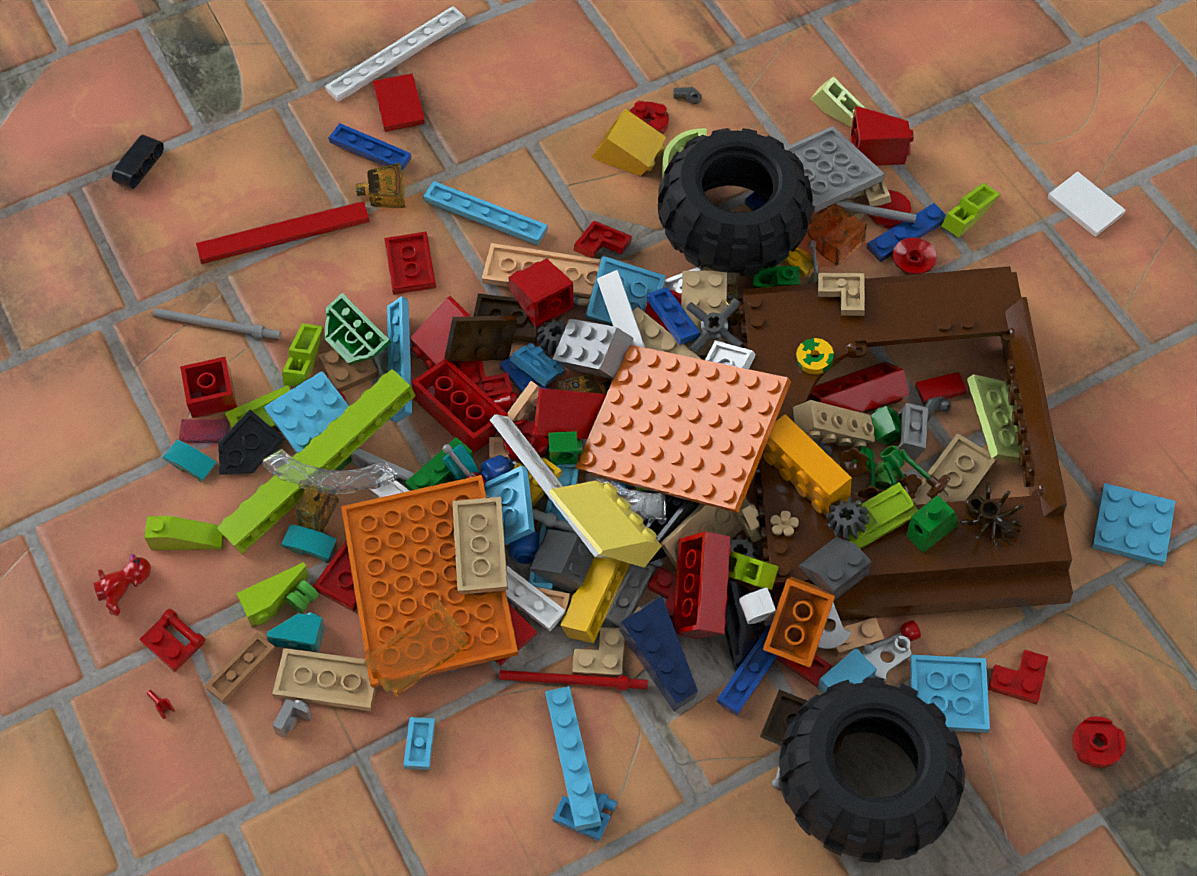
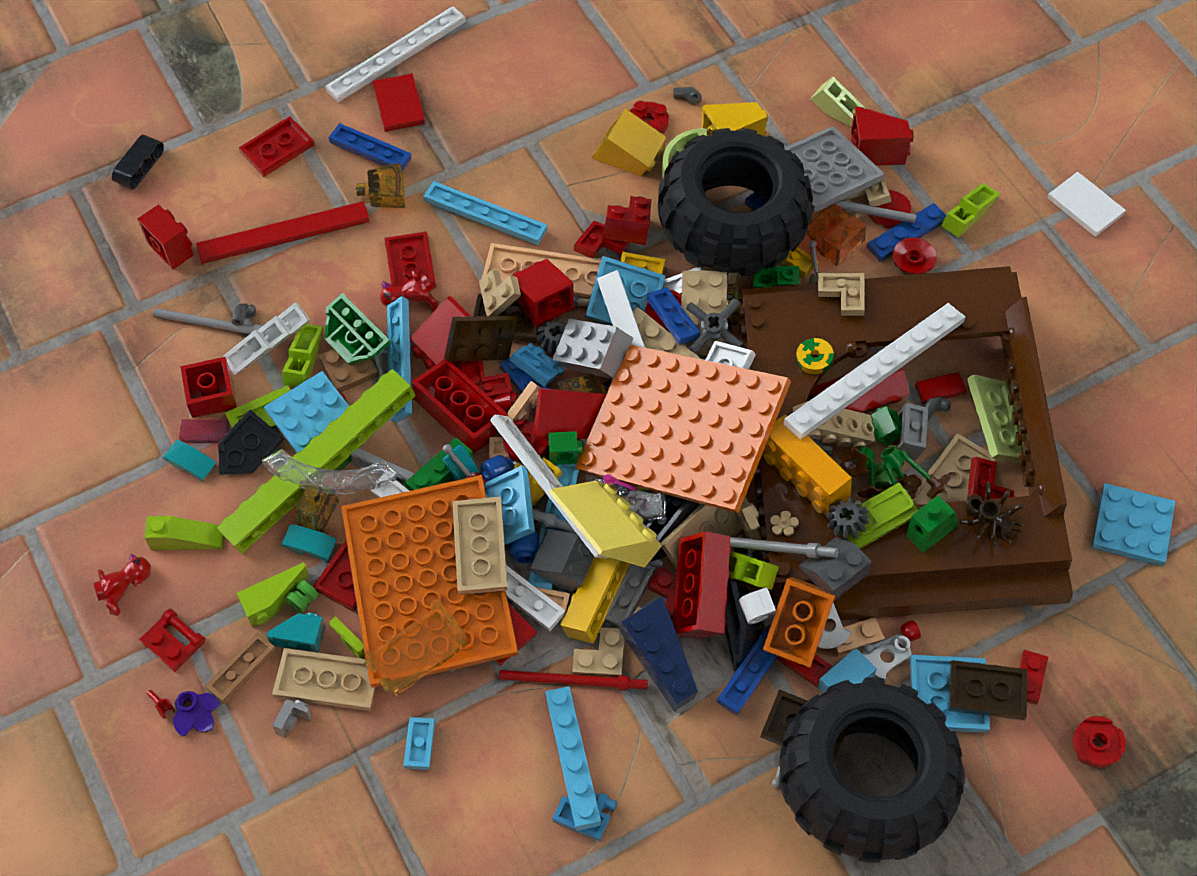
none -> red brick [137,204,194,270]
none -> dark purple plate [173,691,220,737]
none -> white slope [222,303,311,375]
none -> dark grey arm [232,304,256,326]
none -> red tile [239,116,315,177]
none -> lime tile [329,616,366,659]
none -> red animal [380,271,439,312]
none -> tan plate [479,269,521,316]
none -> red brick [603,196,652,245]
none -> dark pink piece [603,474,638,491]
none -> yellow plate [620,252,665,275]
none -> yellow slope [701,102,768,137]
none -> light grey bar [730,537,839,559]
none -> white plate [783,303,965,440]
none -> dark brown plate [948,660,1028,720]
none -> red plate [967,456,1014,499]

